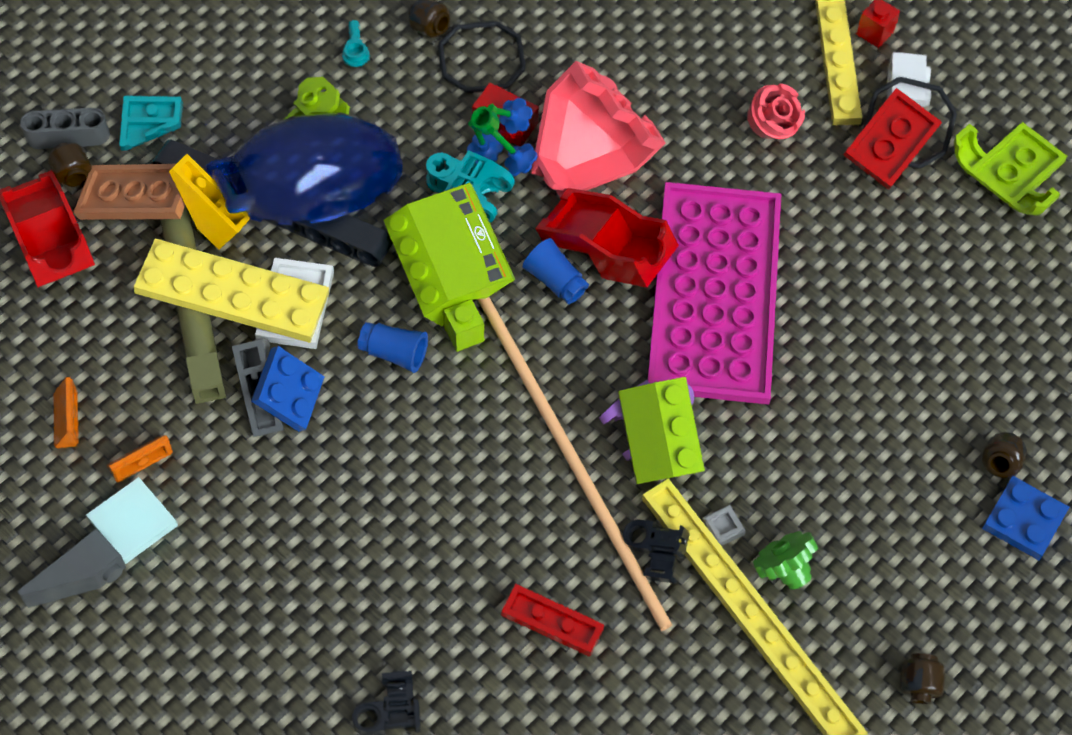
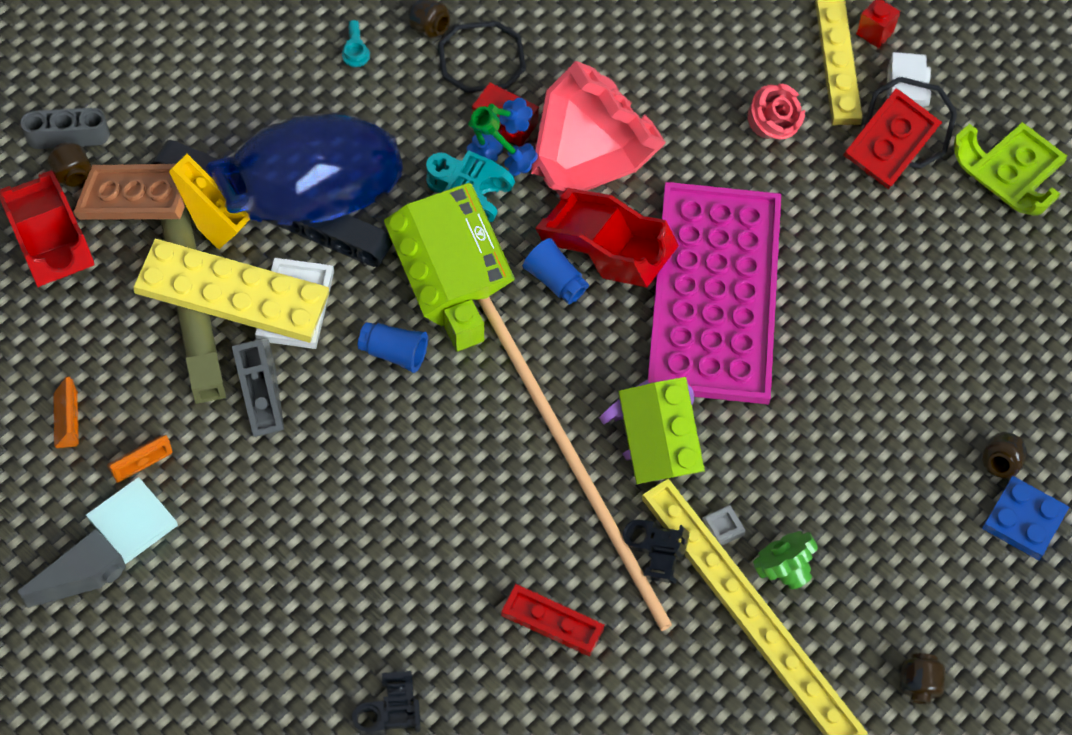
teal wing [119,96,183,151] -> none
blue plate [251,346,325,432] -> none
lime hinge [282,77,350,141] -> none

